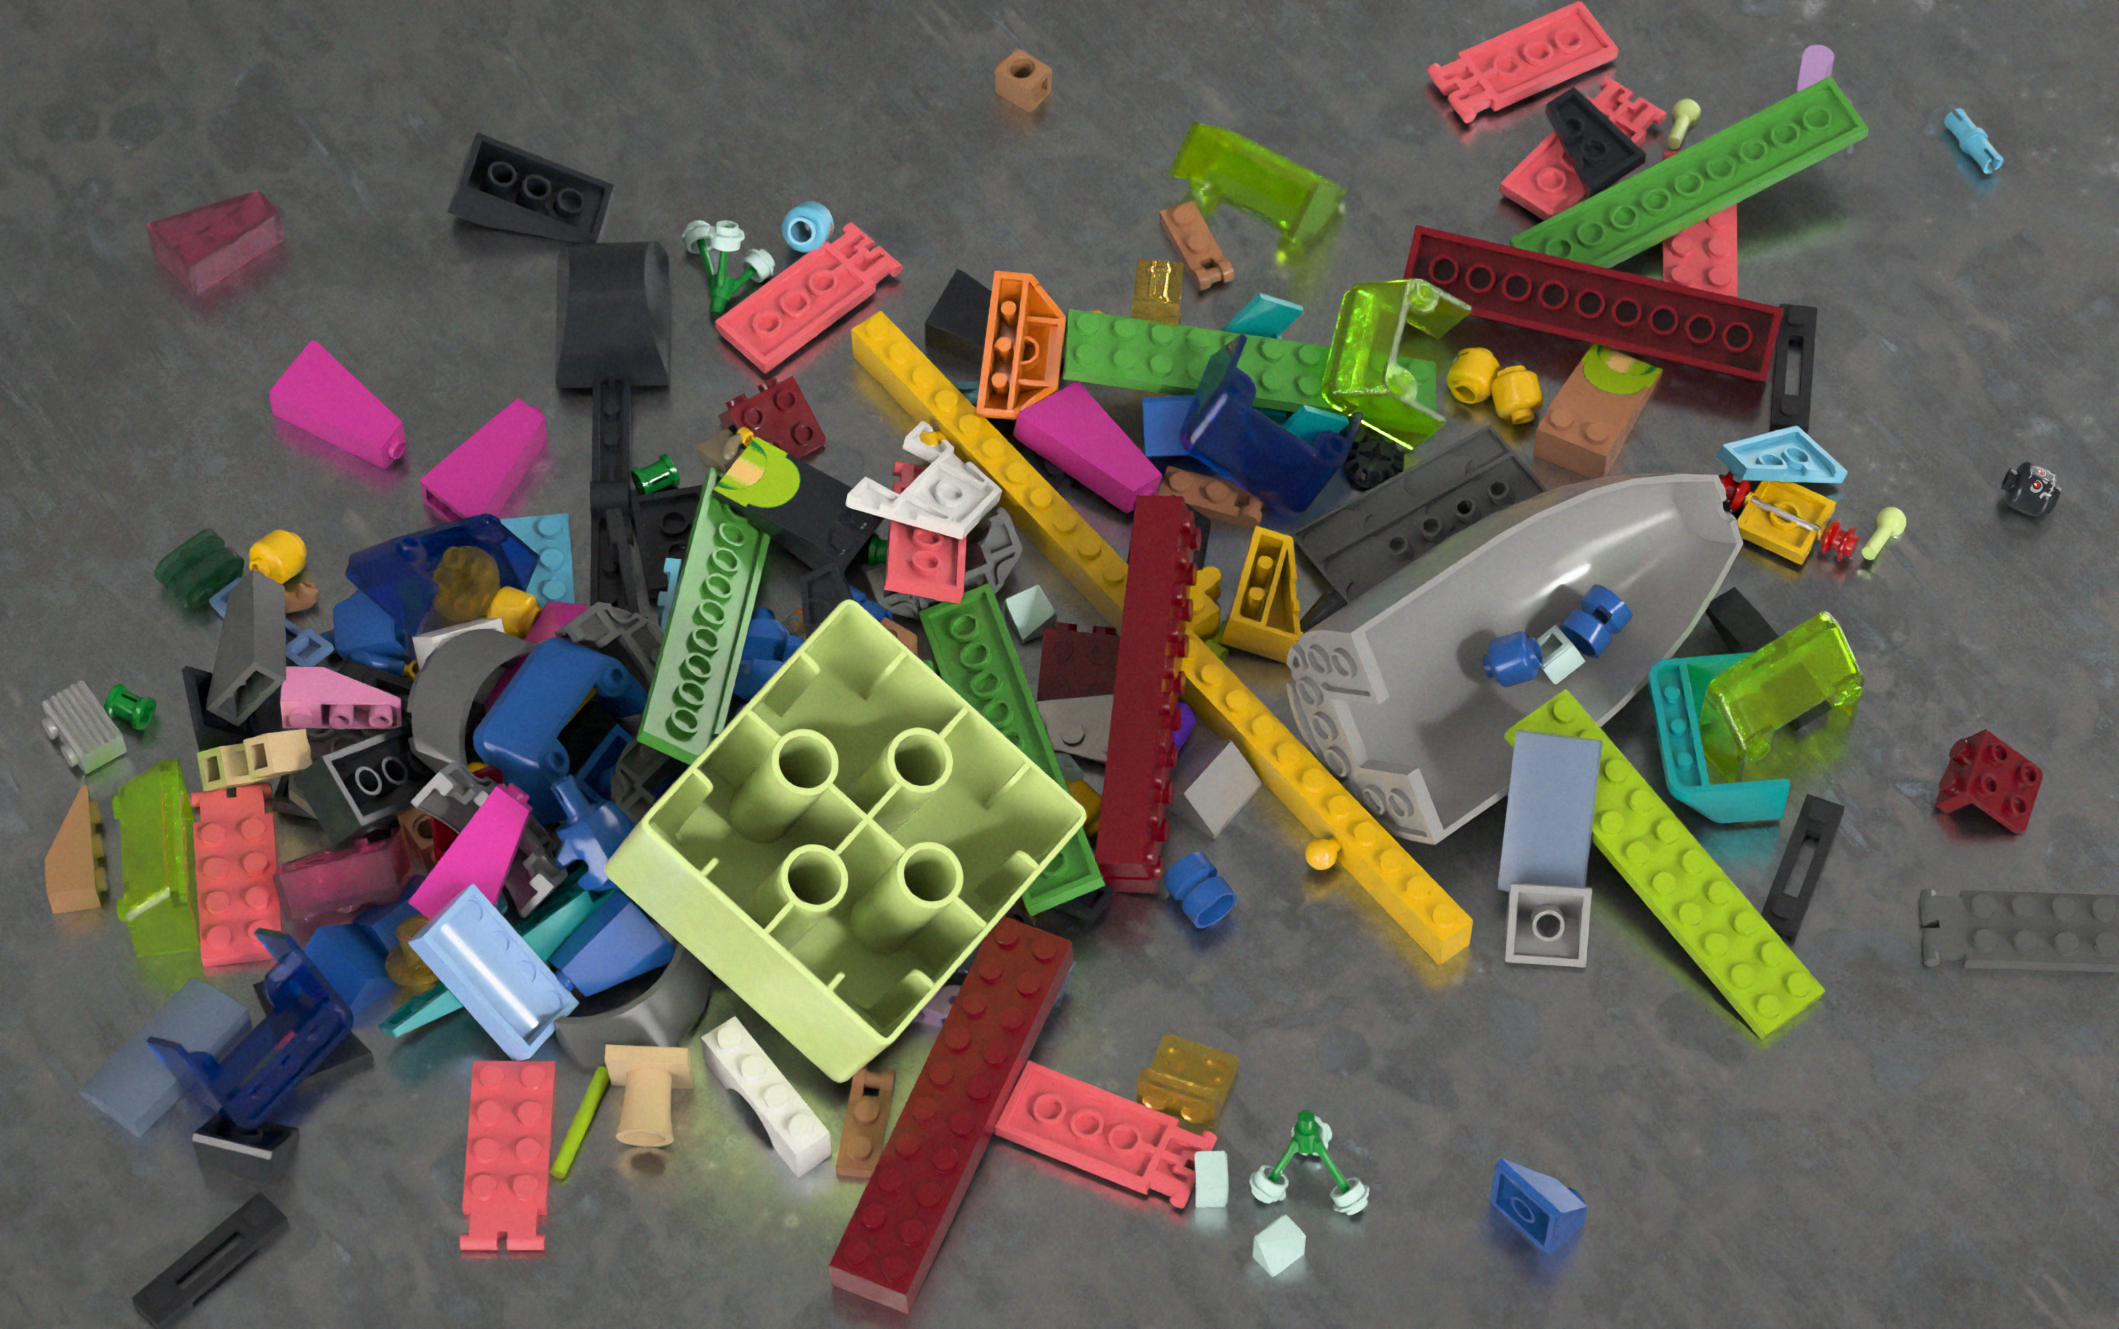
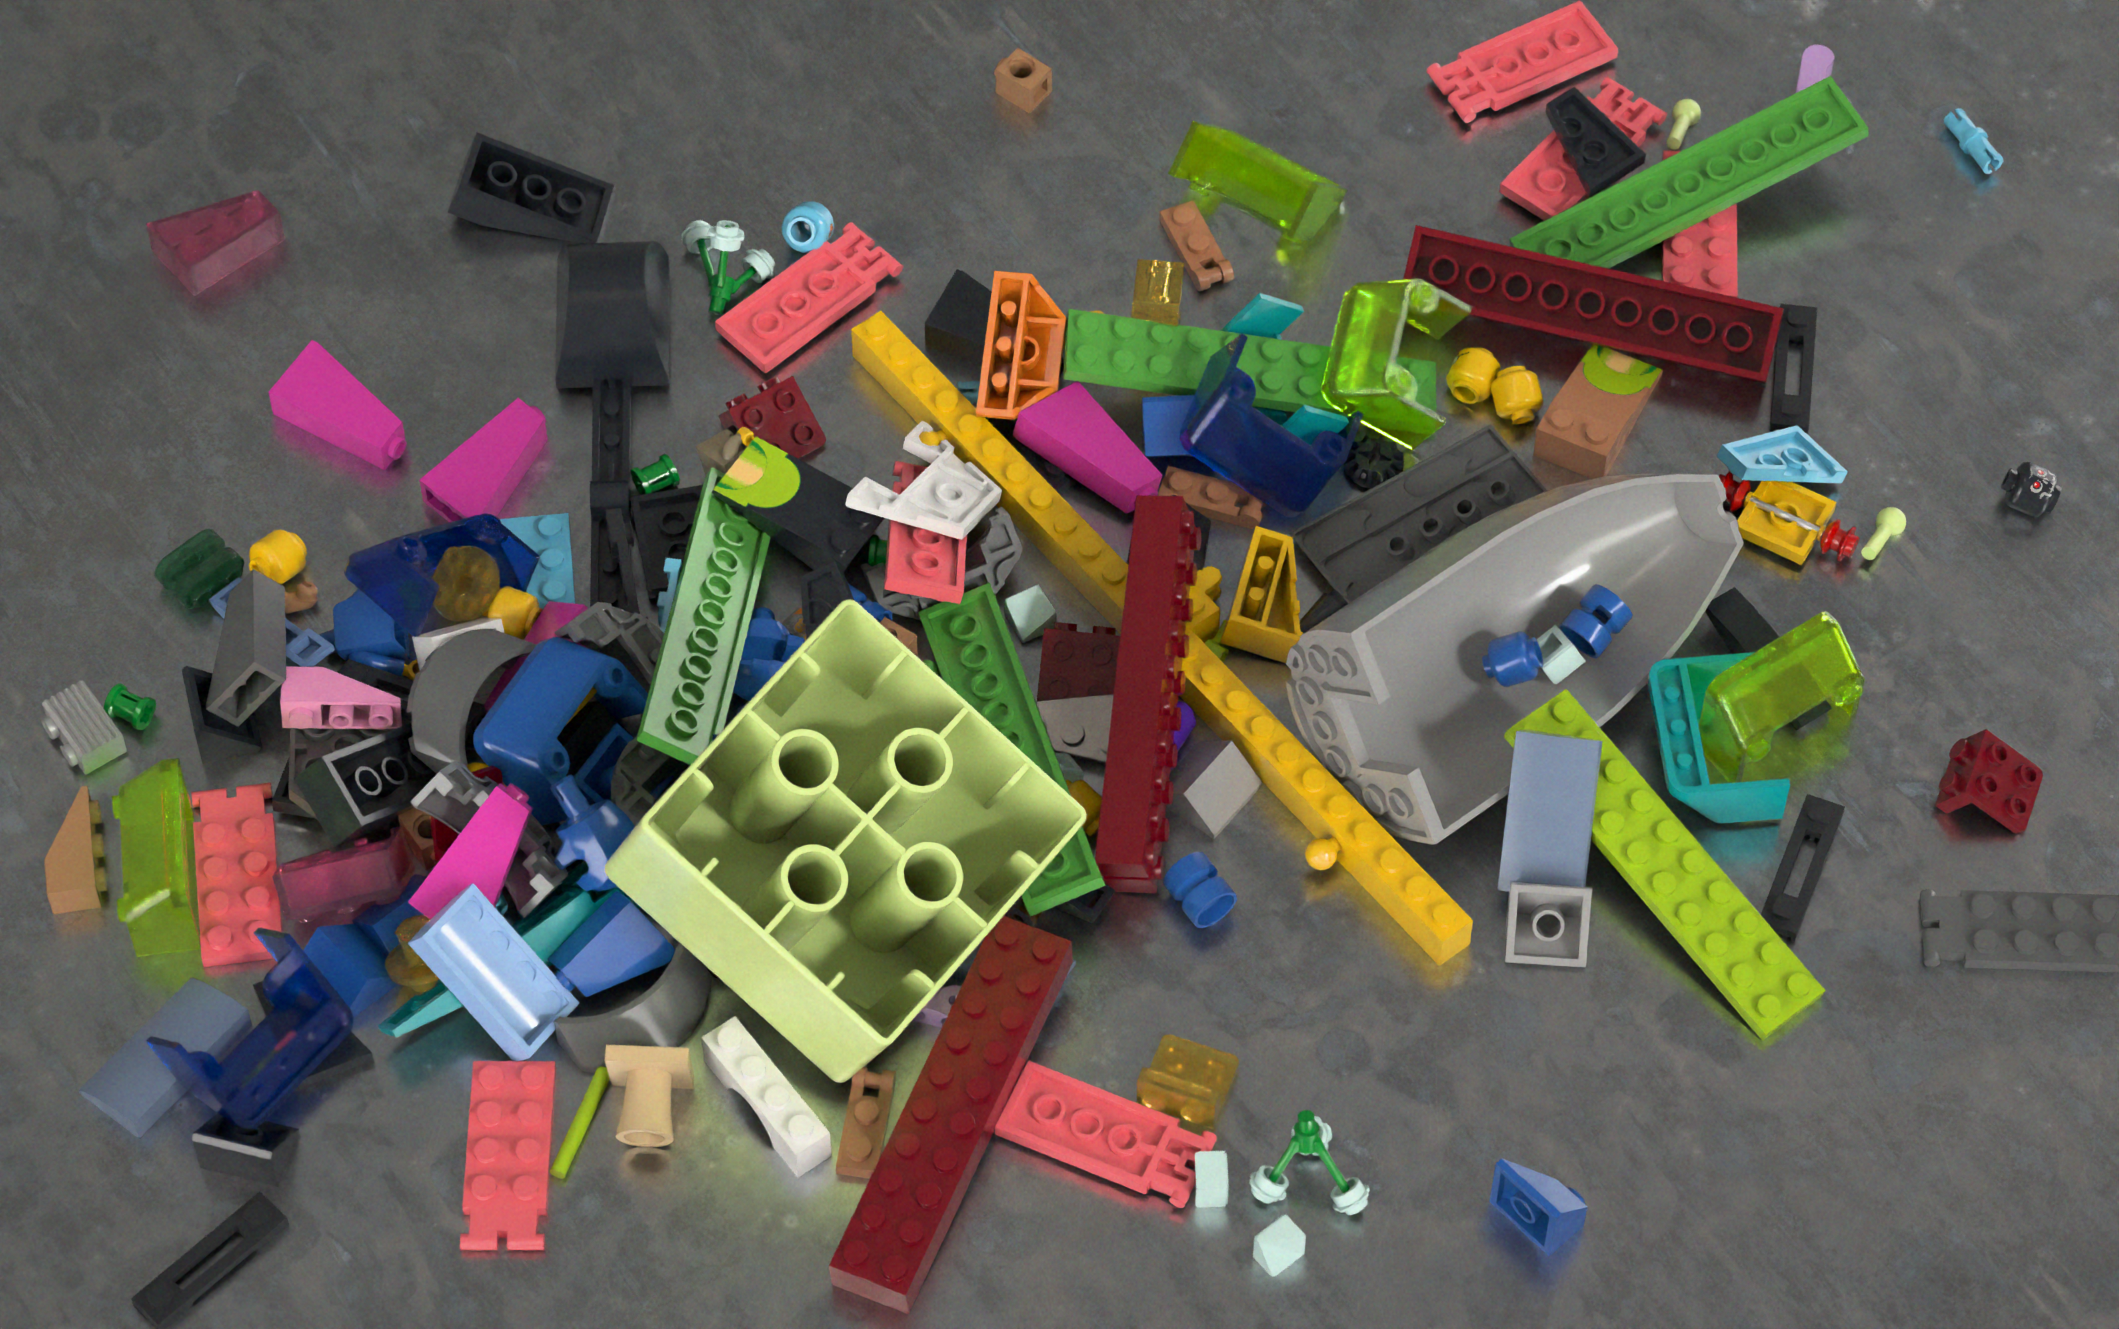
tan arch [197,729,312,792] -> none

